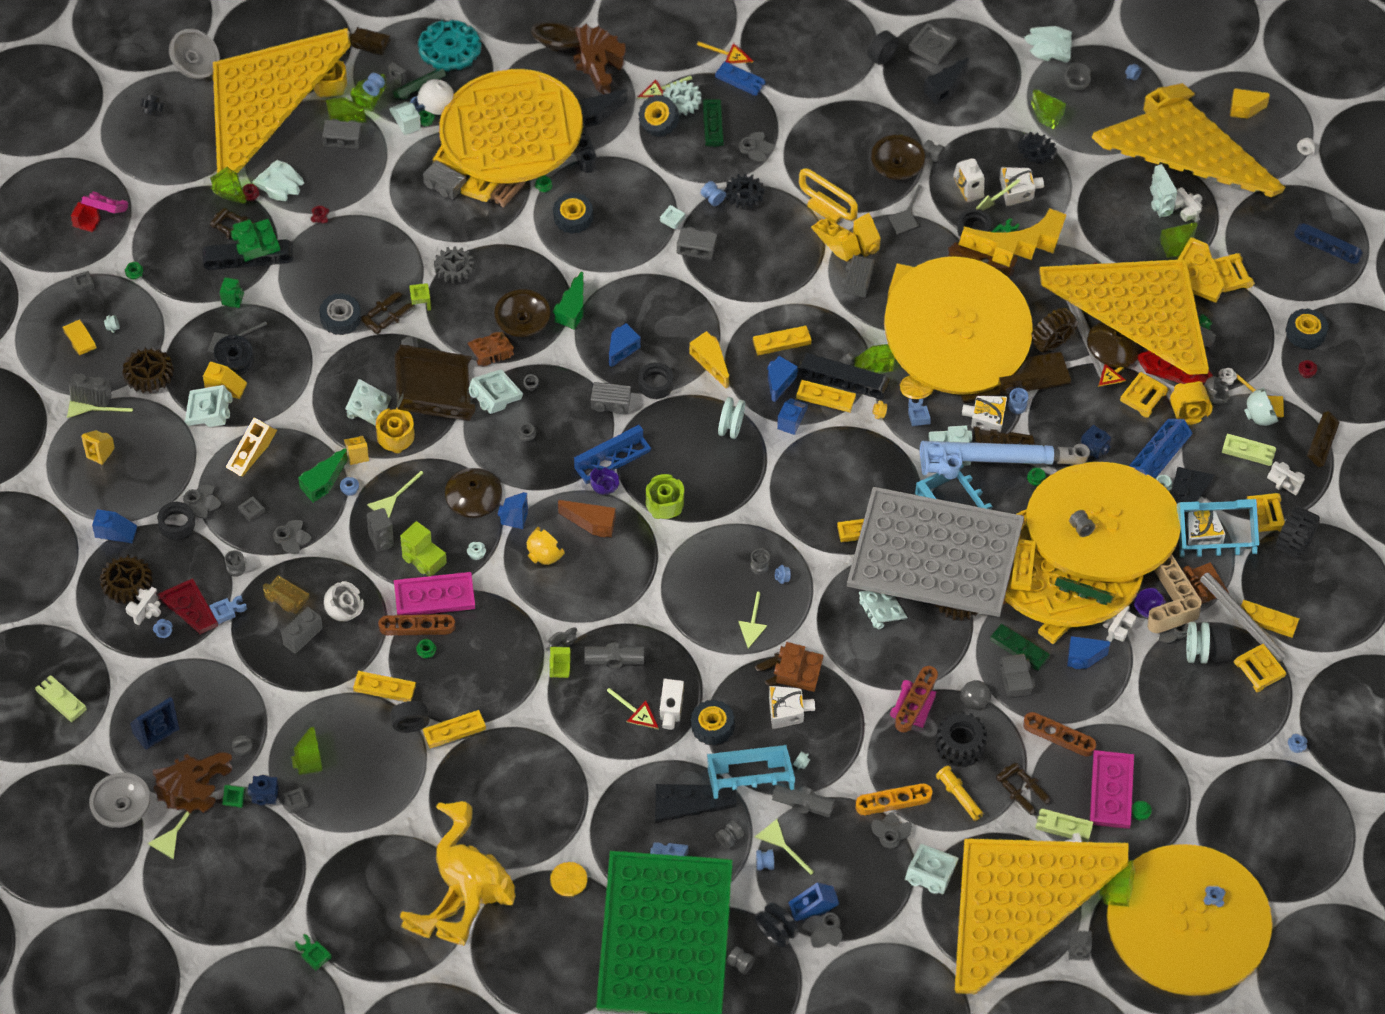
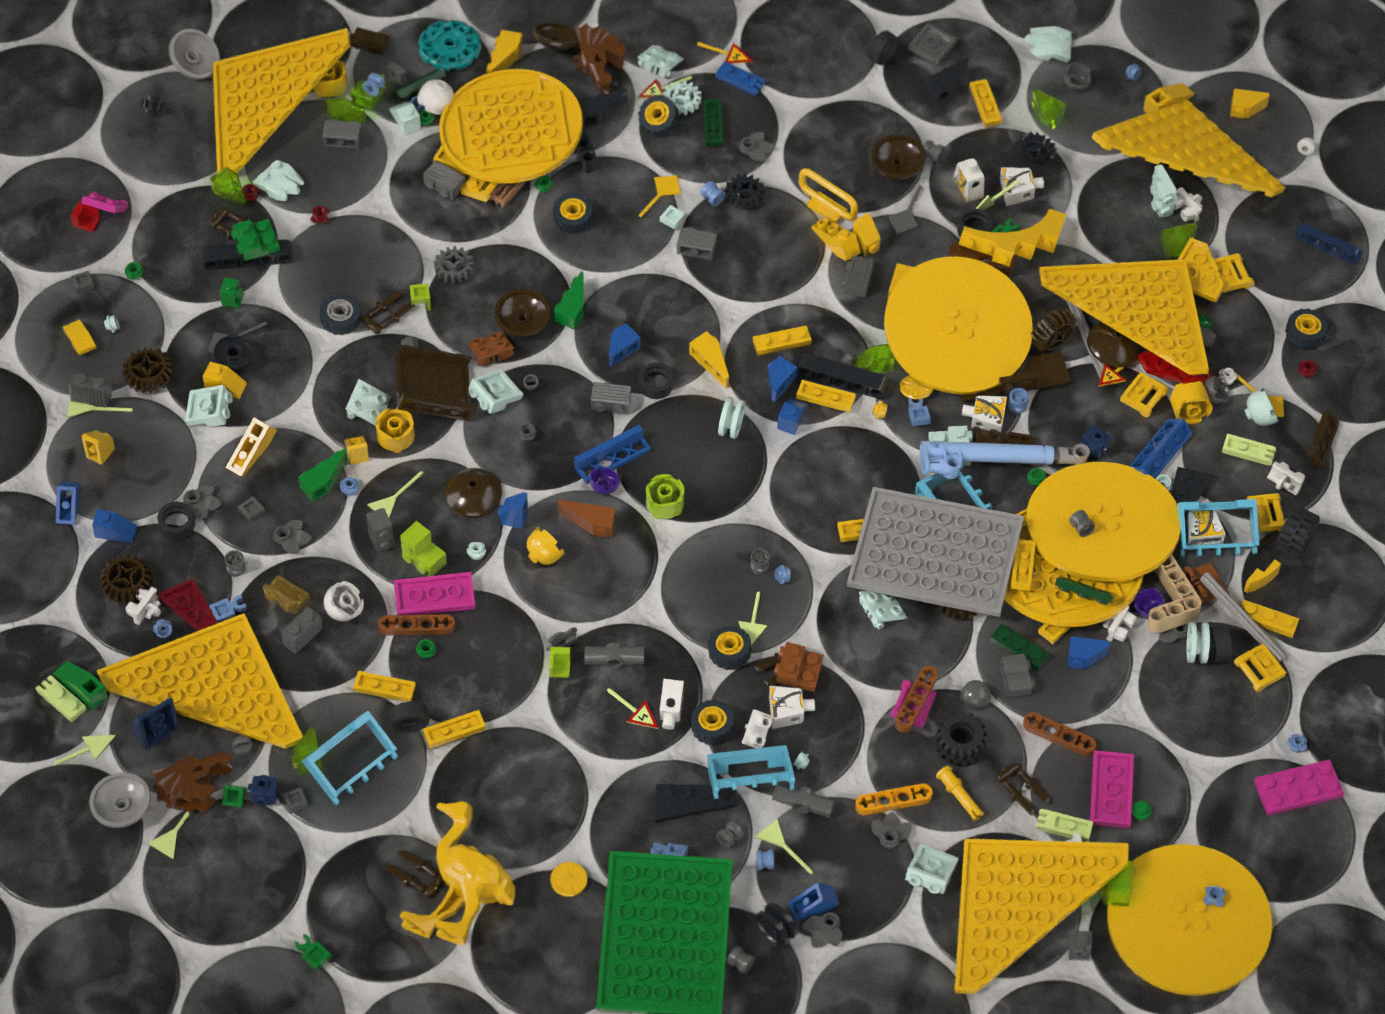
none -> green slope [53,661,108,710]
none -> yellowish green piece [54,735,116,766]
none -> blue slope [56,481,81,525]
none -> yellow plate [97,613,304,749]
none -> medium azure hinge [302,711,398,805]
none -> dark brown piece [385,850,444,898]
none -> yellow slope [487,30,522,74]
none -> light aqua hinge [638,45,684,78]
none -> yellow piece [639,175,681,217]
none -> black wheel [708,625,752,670]
none -> white hips [742,709,773,749]
none -> yellow plate [969,79,1002,127]
none -> yellow slope [1244,560,1281,593]
none -> dark pink plate [1254,760,1344,816]

